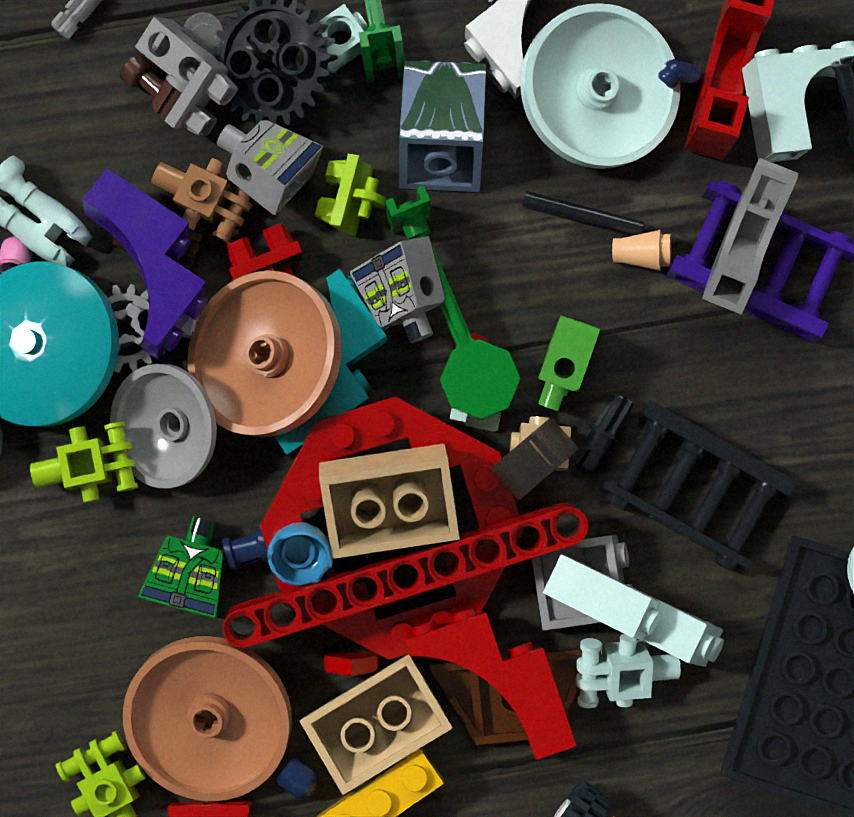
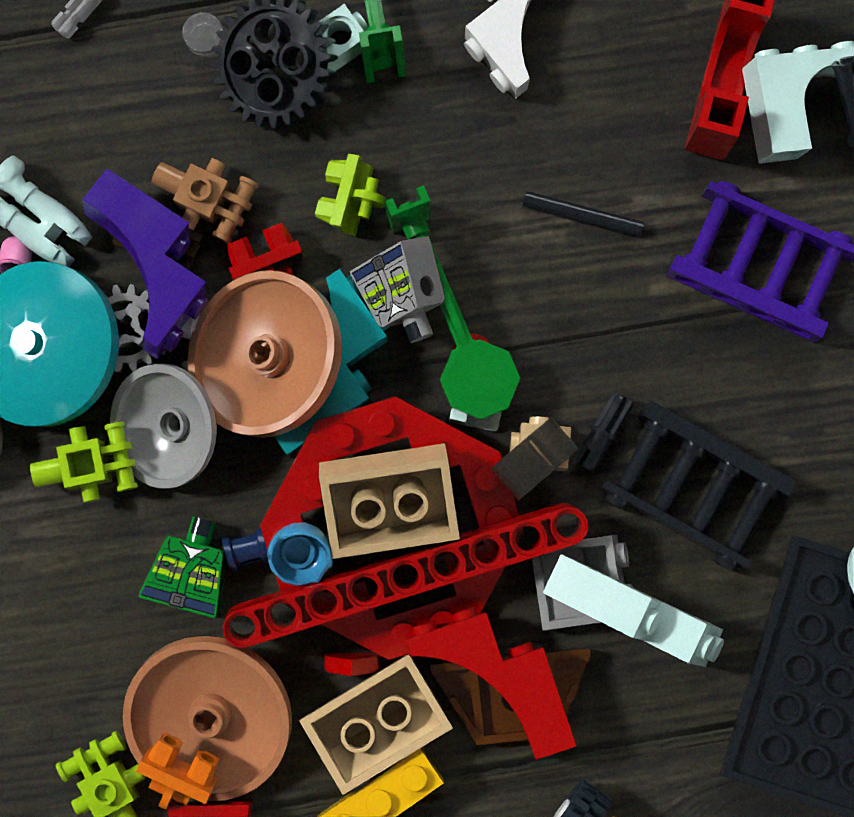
light grey hips [120,17,238,136] -> none
light grey torso [217,120,323,215] -> none
dark blue piece [276,756,319,799] -> none
slope [399,60,486,192] -> none
light aqua dish [520,3,680,169] -> none
bright green torso [538,315,600,412] -> none
light aqua piece [576,634,681,708] -> none
light nougat cone [612,230,671,271] -> none
dark blue arm [658,59,703,89] -> none
light grey arch [702,158,799,315] -> none
none -> orange hips [136,733,219,810]

